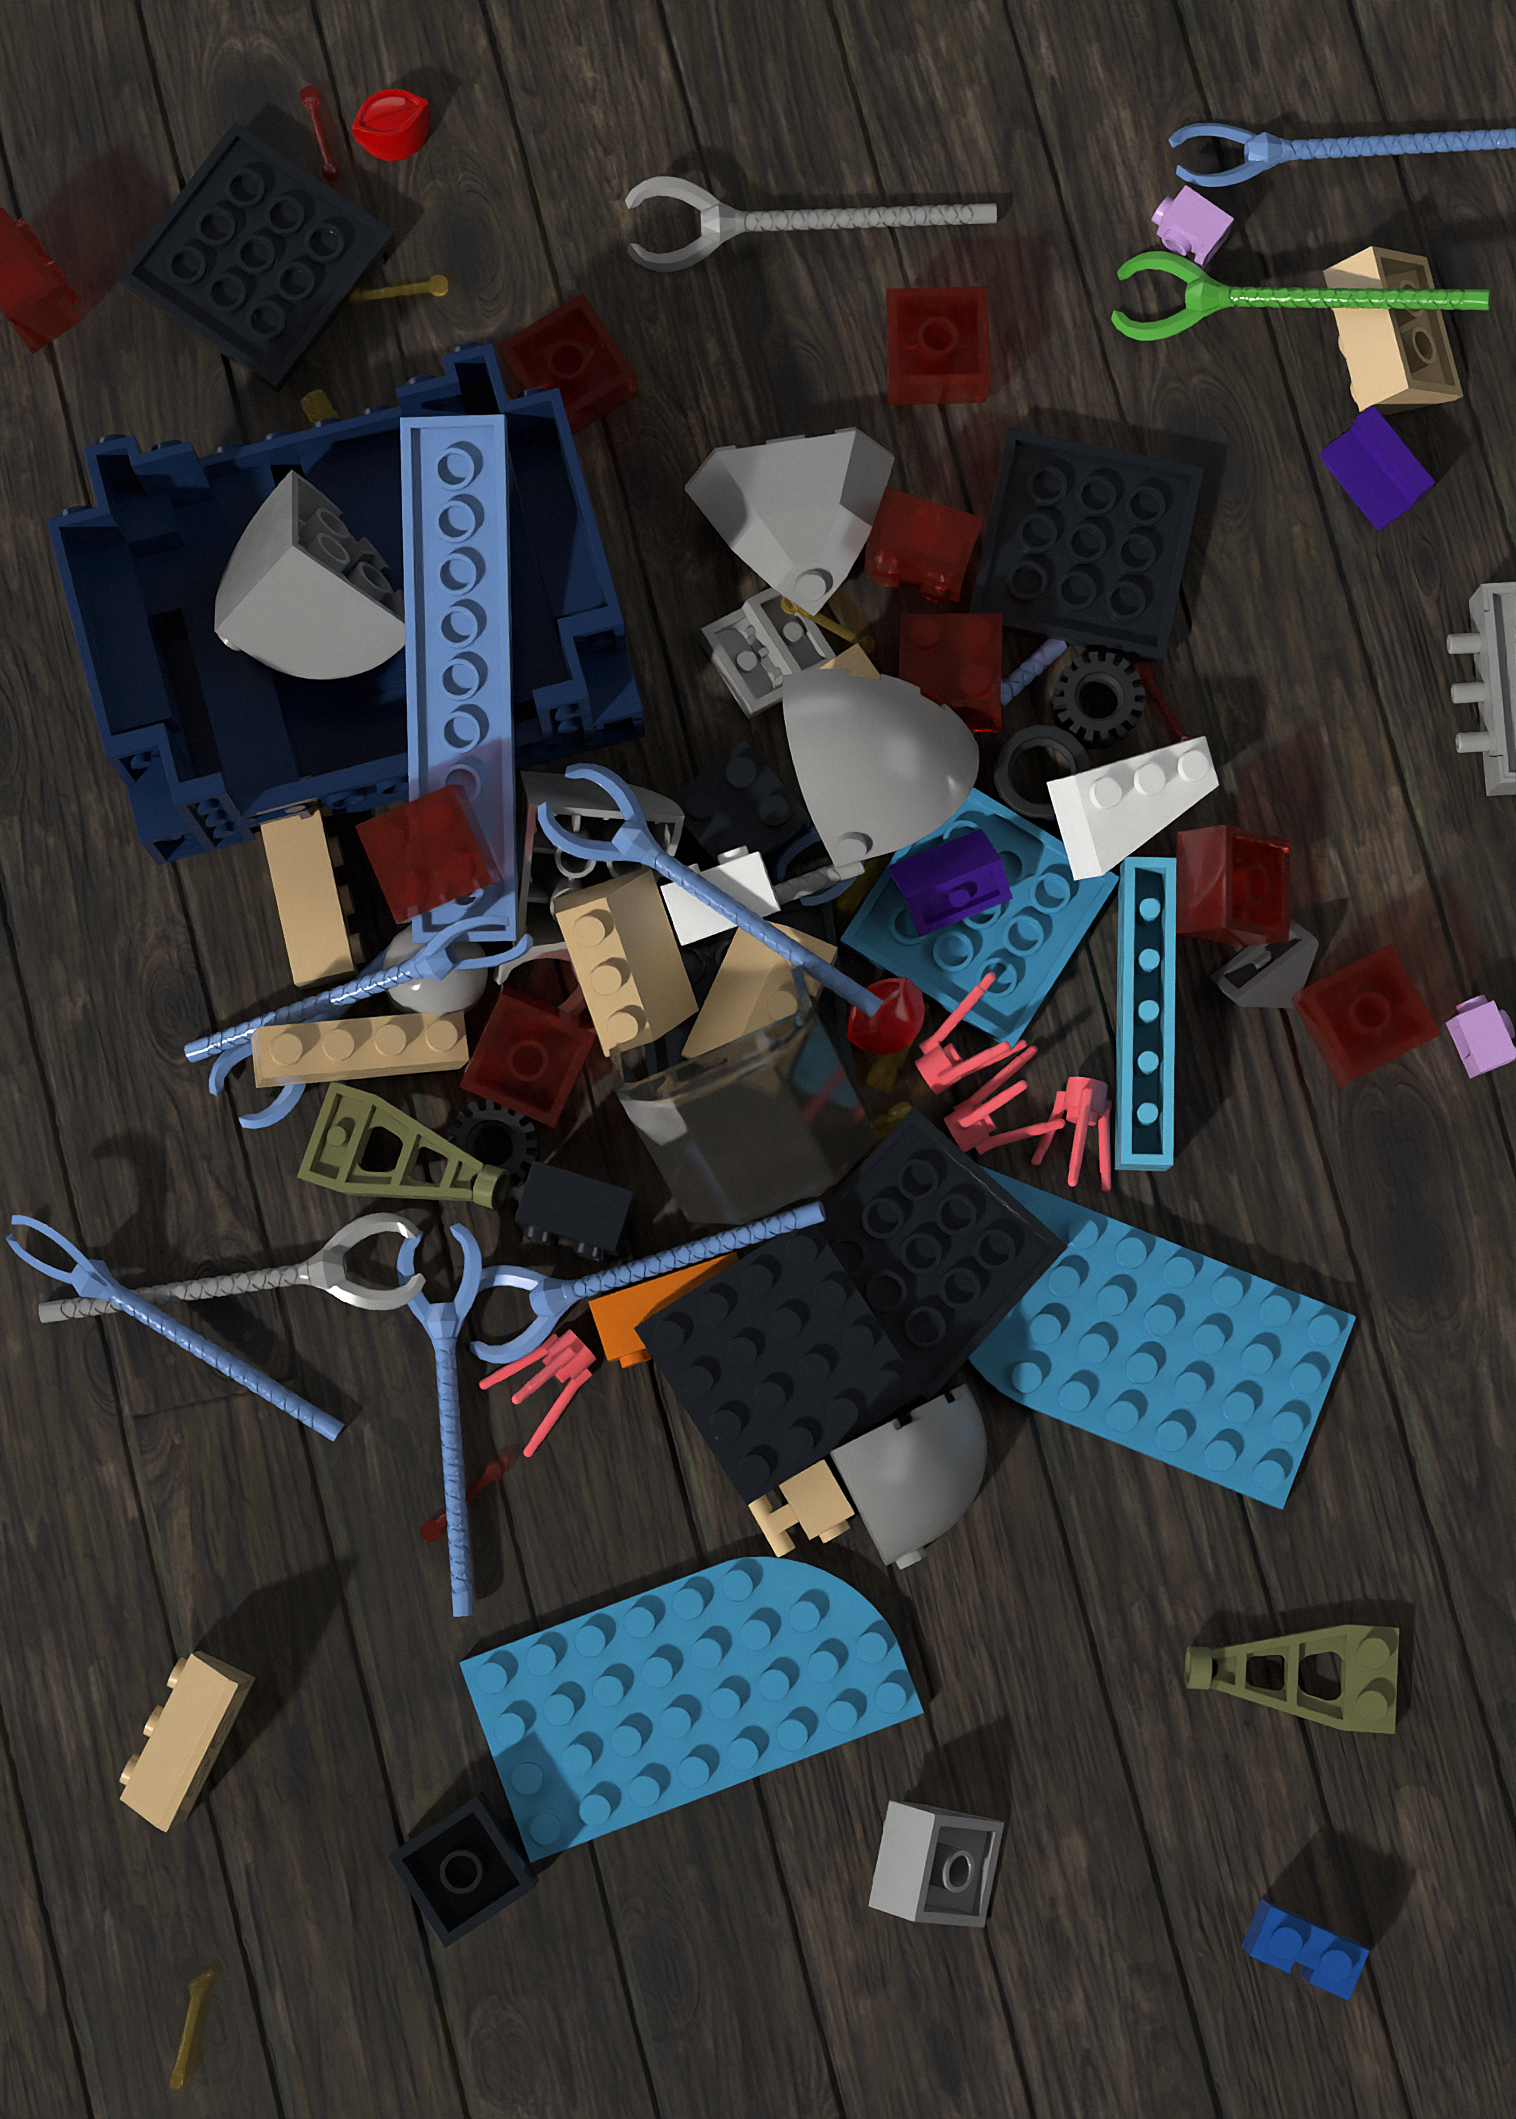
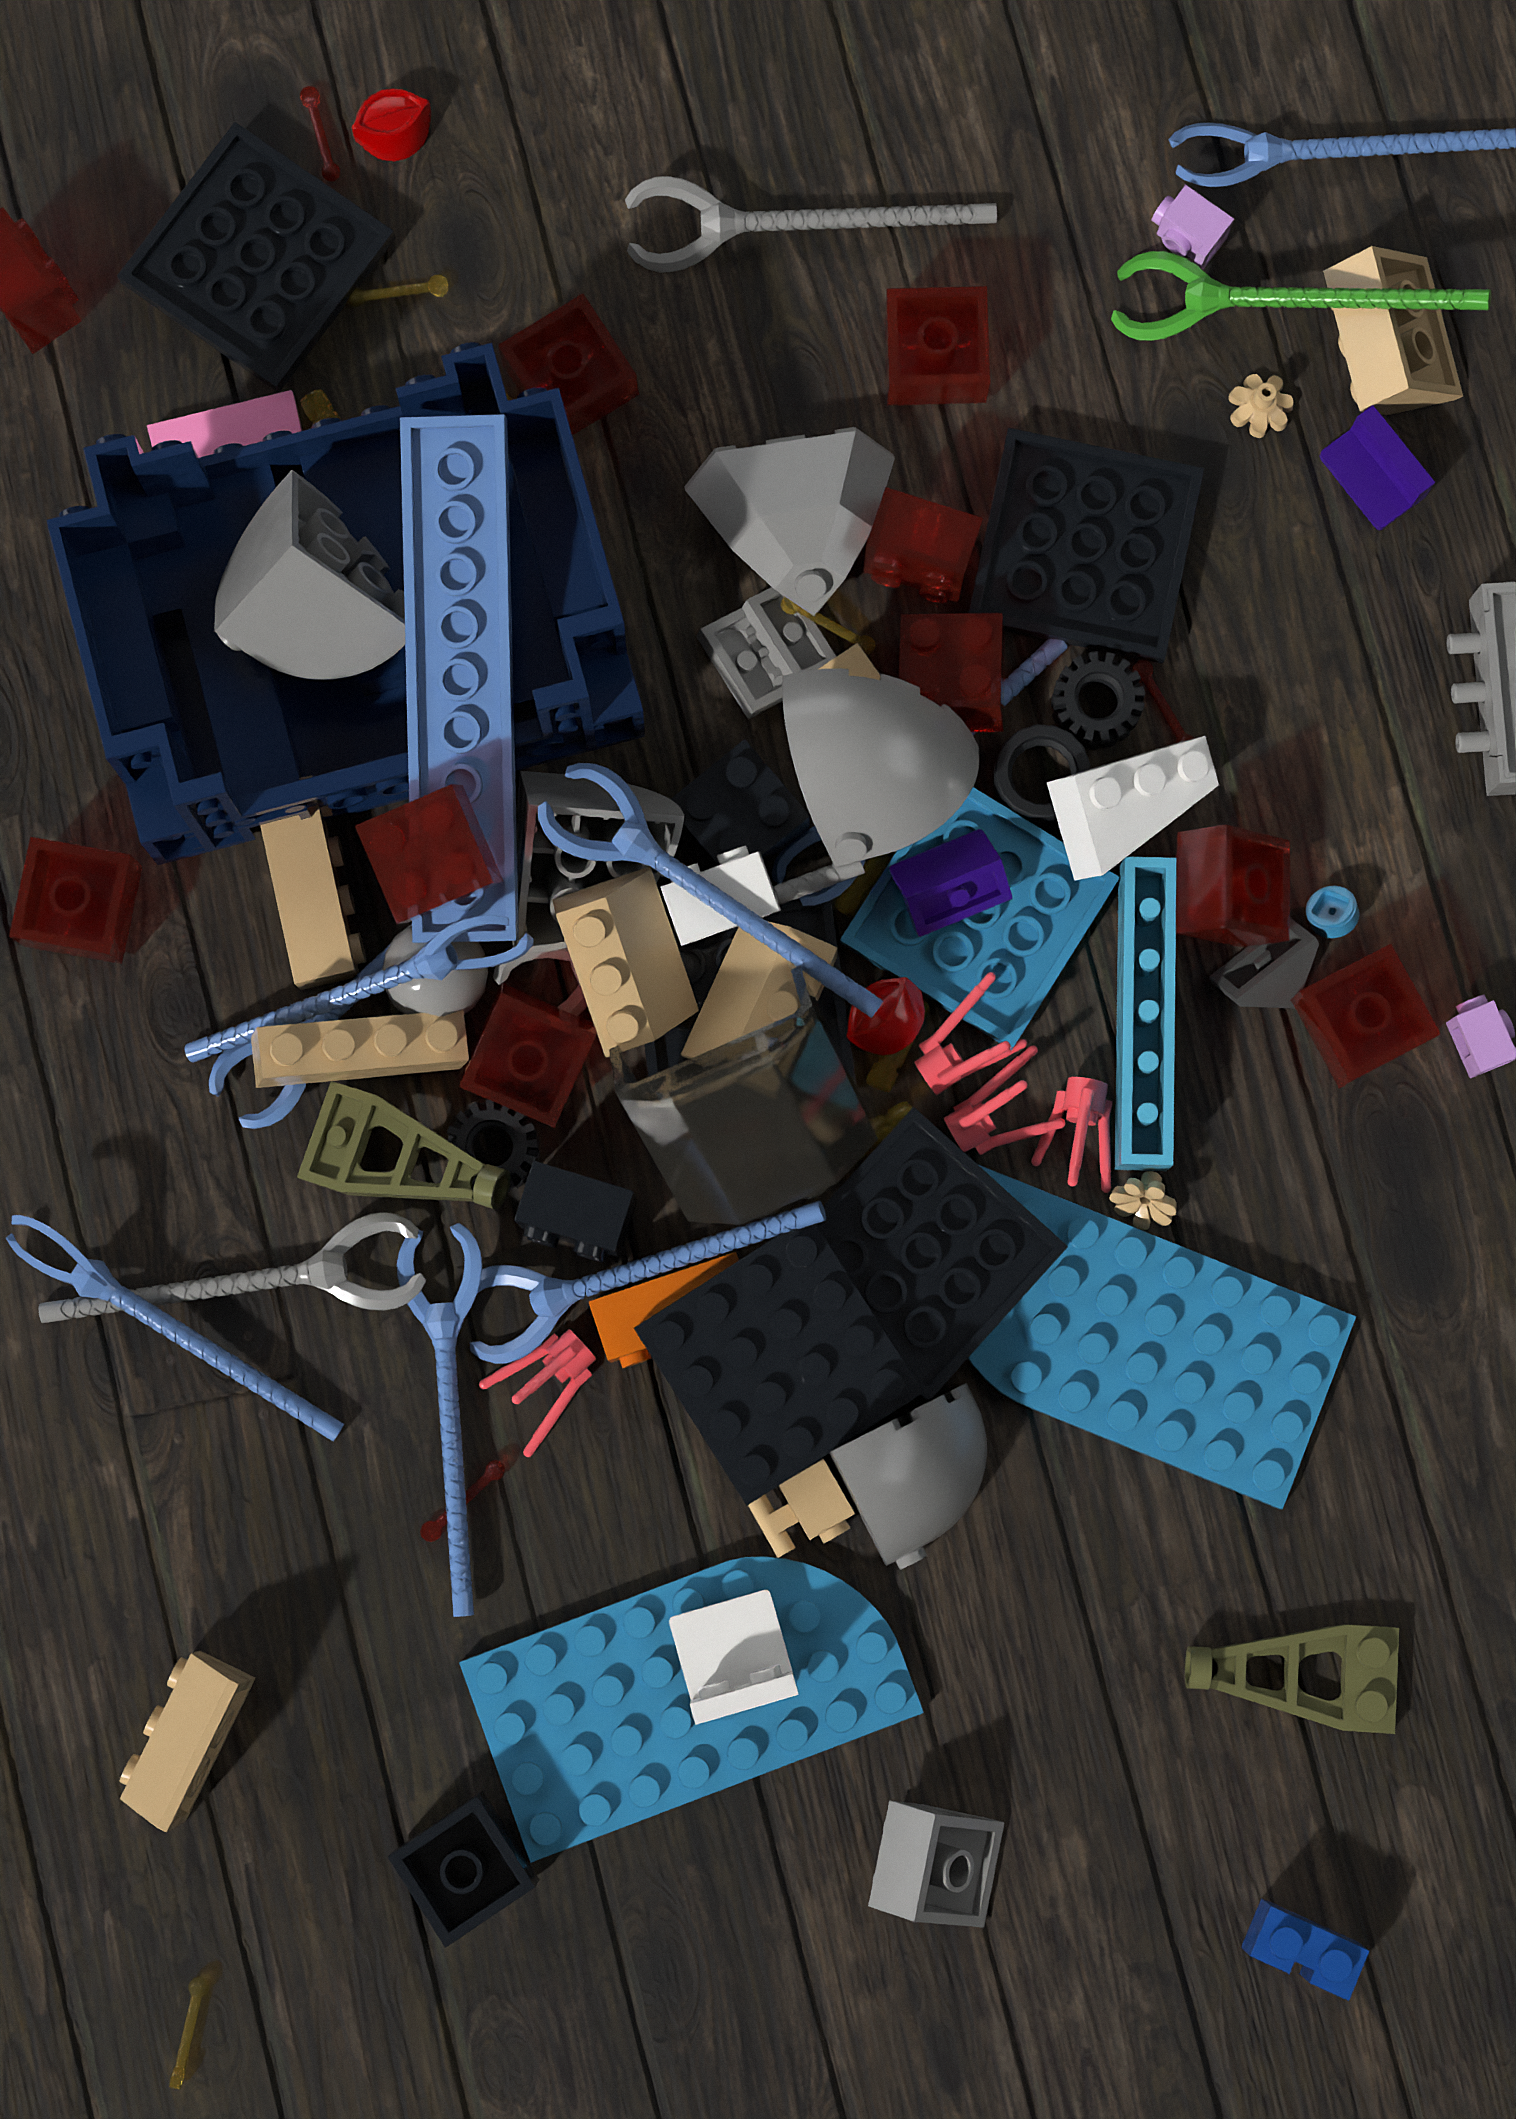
none -> clear red brick [9,837,143,964]
none -> bright pink tile [147,390,303,458]
none -> white bracket [669,1589,799,1725]
none -> tan plant [1109,1171,1177,1230]
none -> tan plant [1229,374,1293,438]
none -> dark azure tile [1306,886,1360,938]

